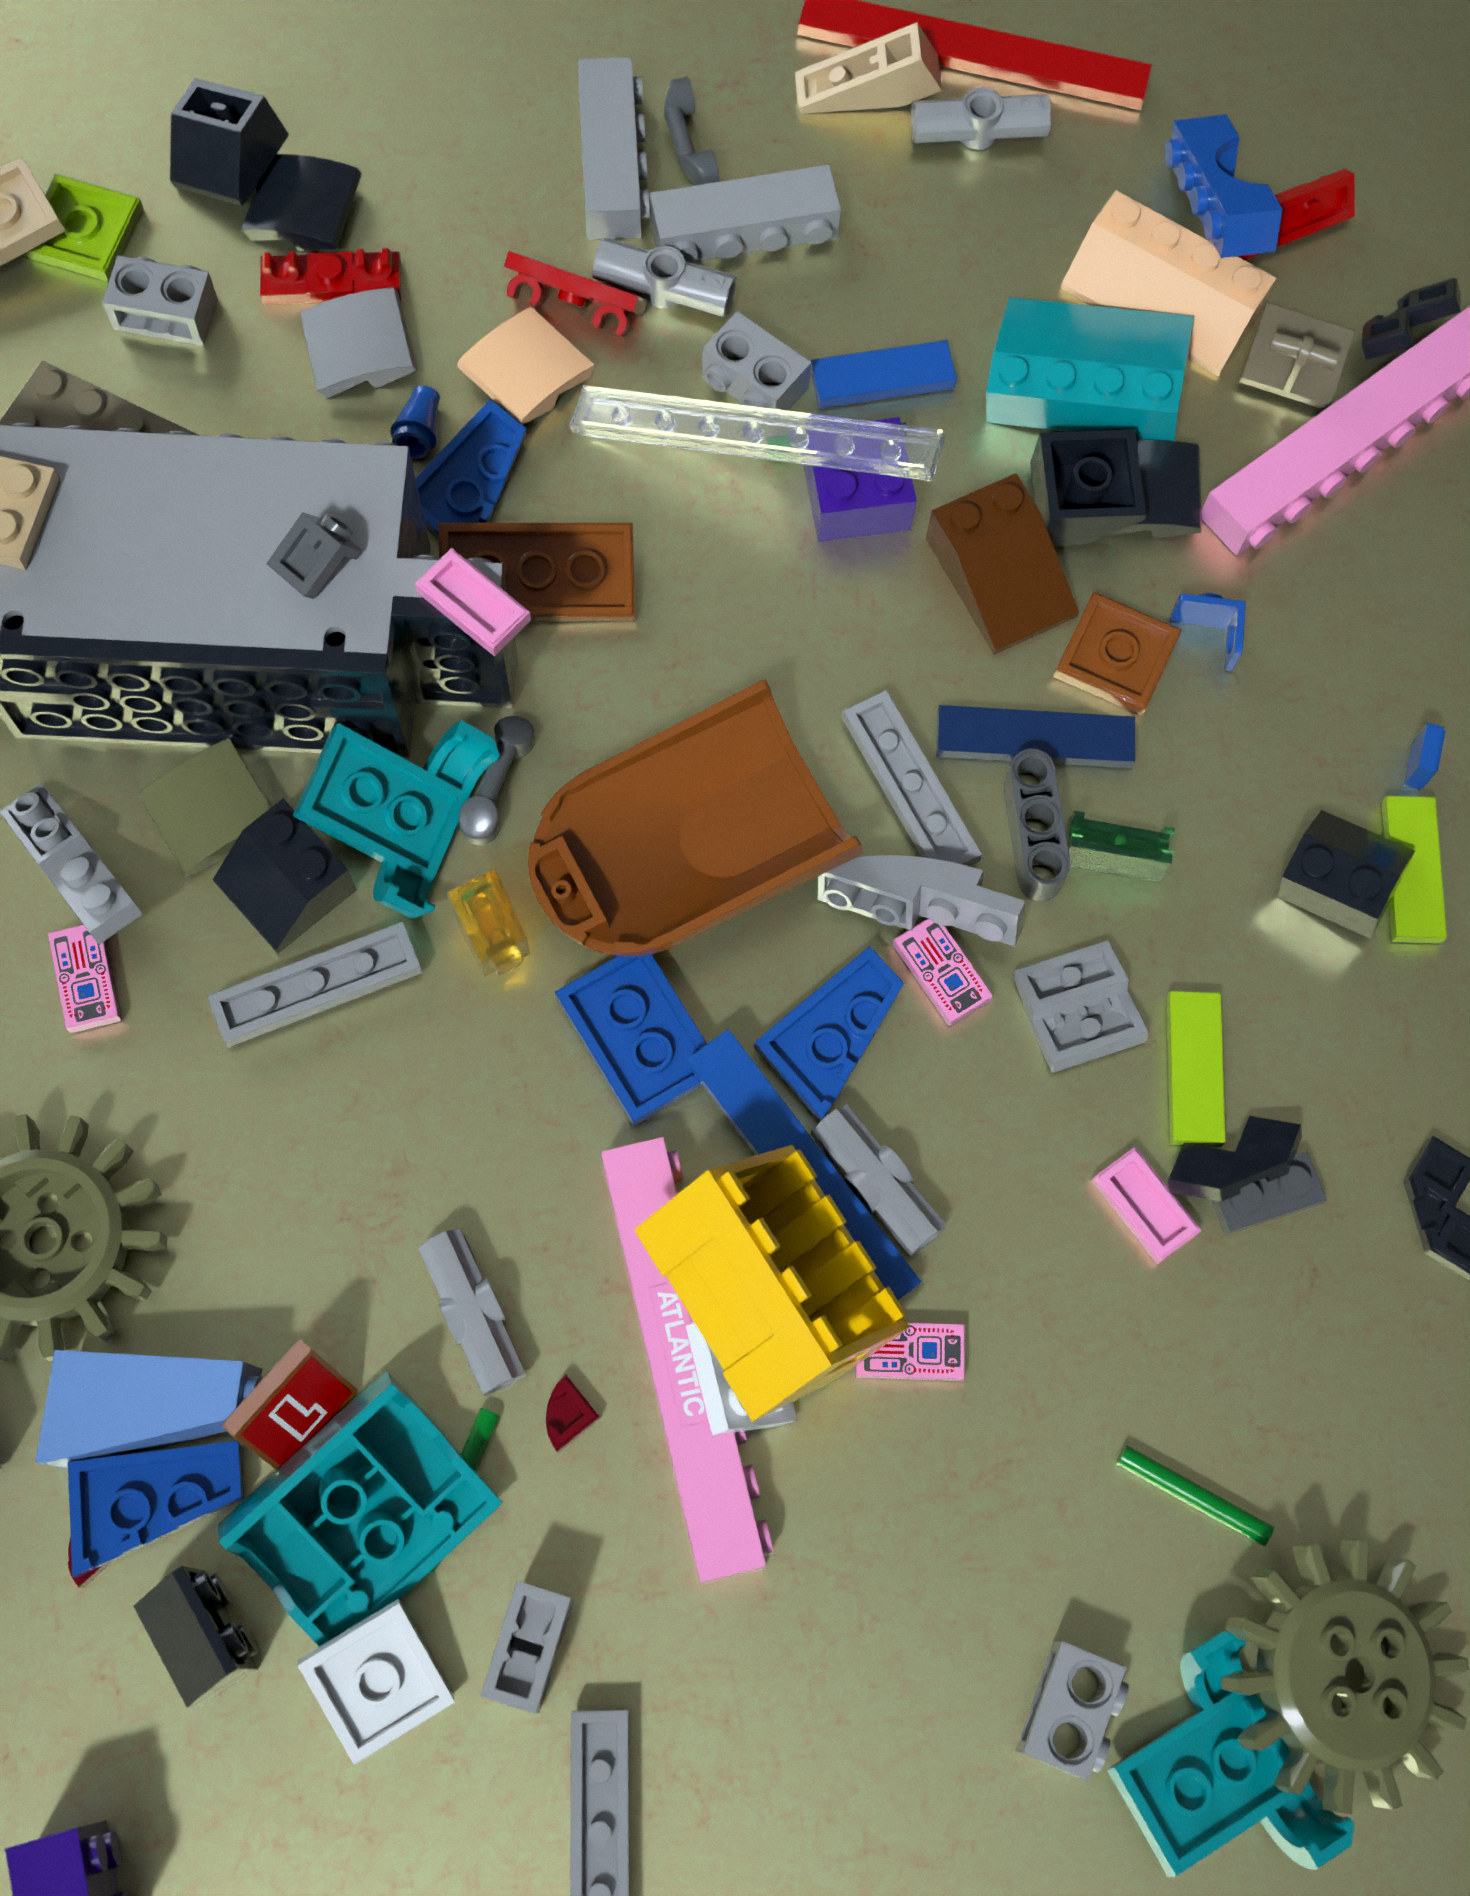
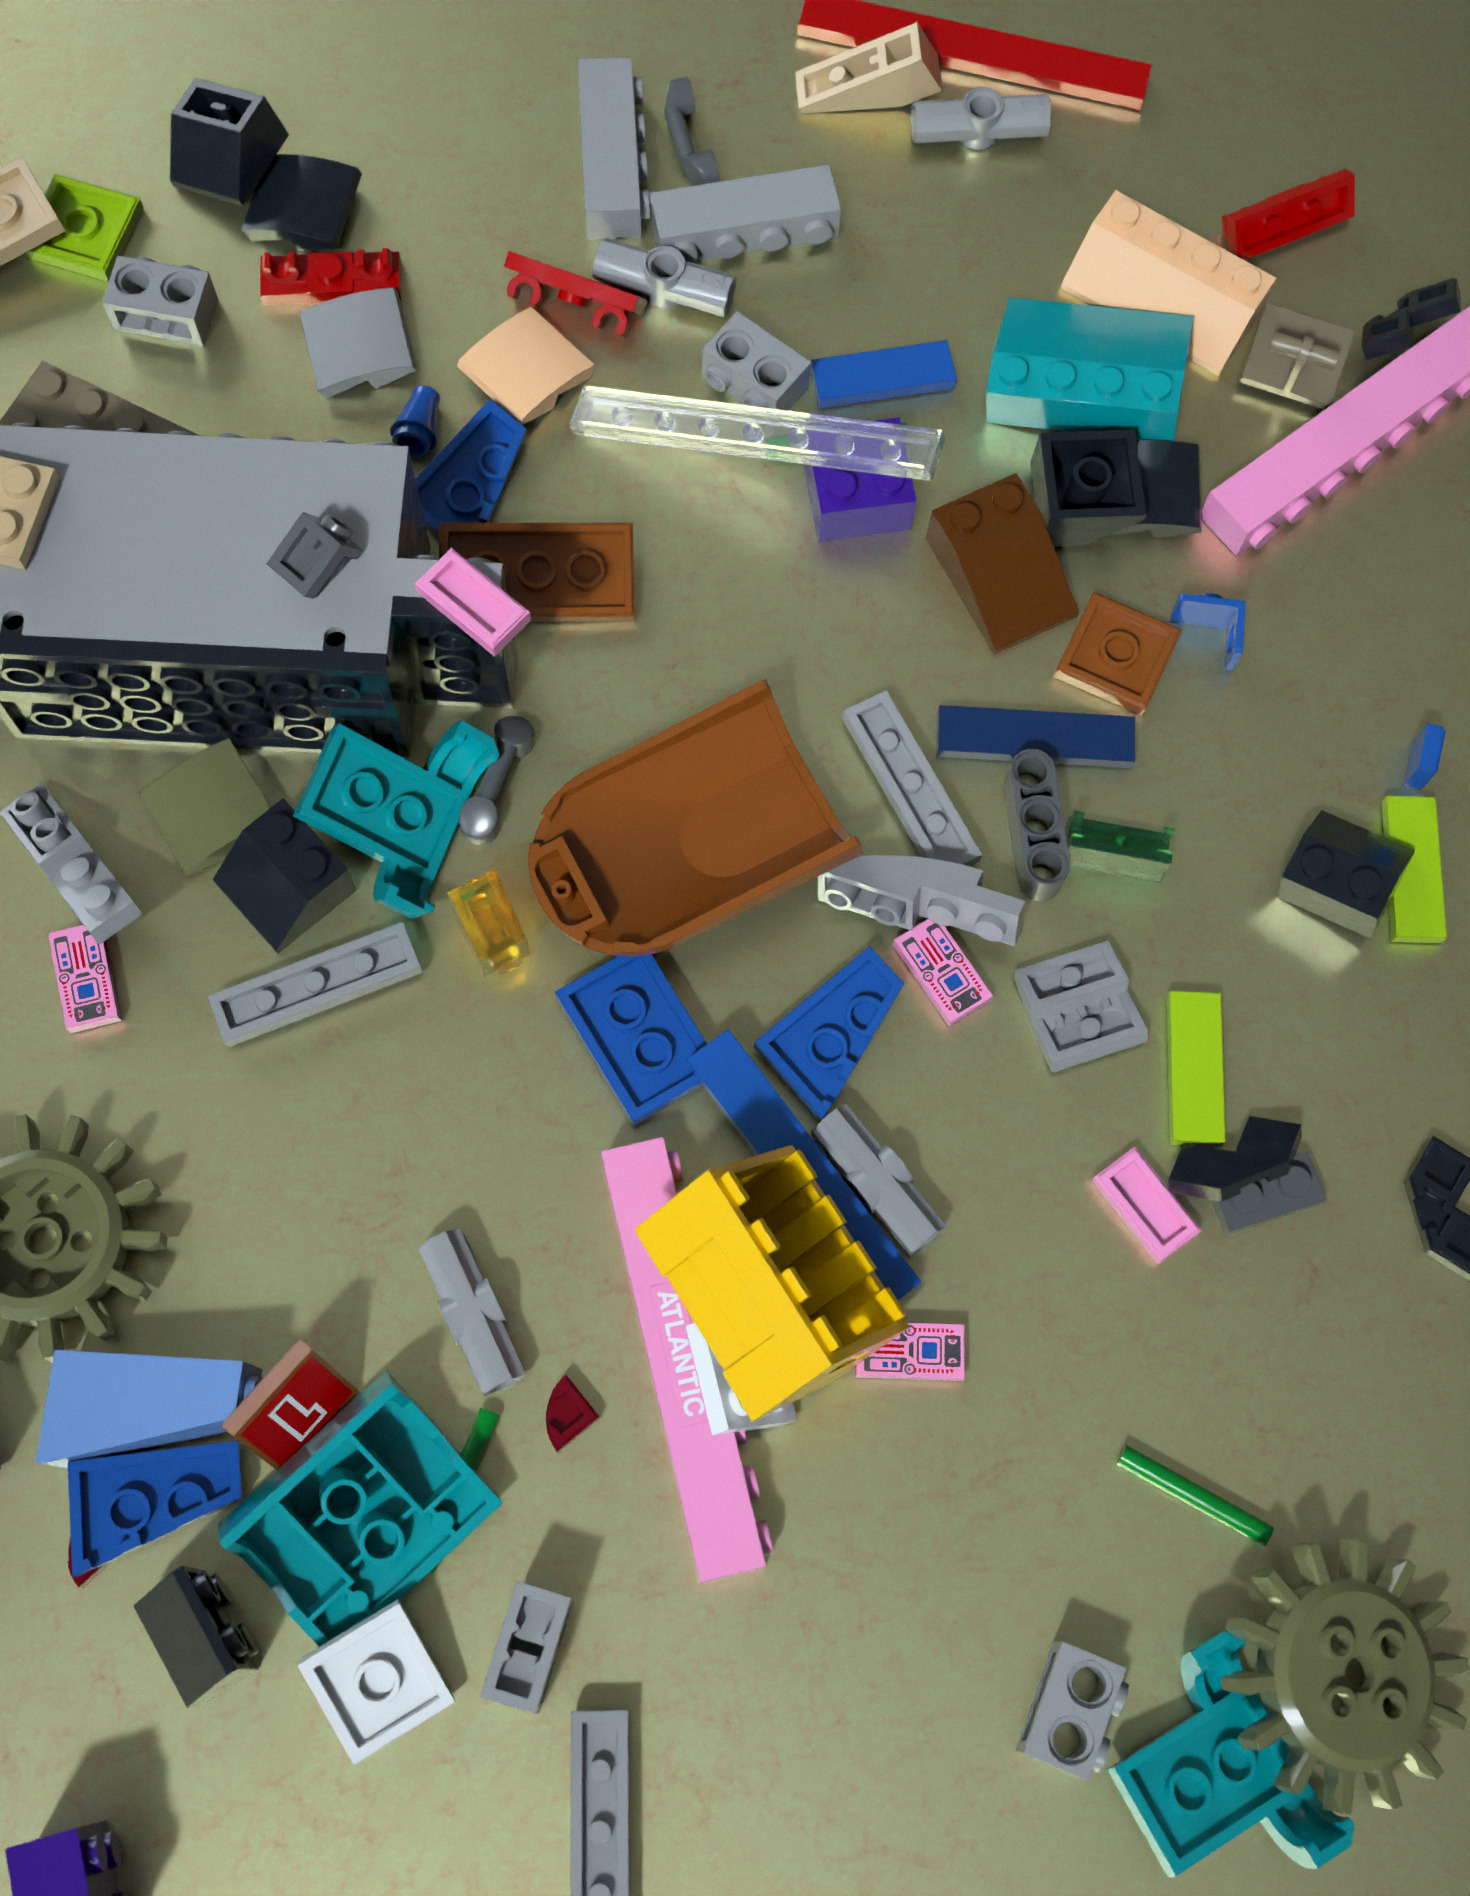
blue arch [1165,114,1282,258] -> none

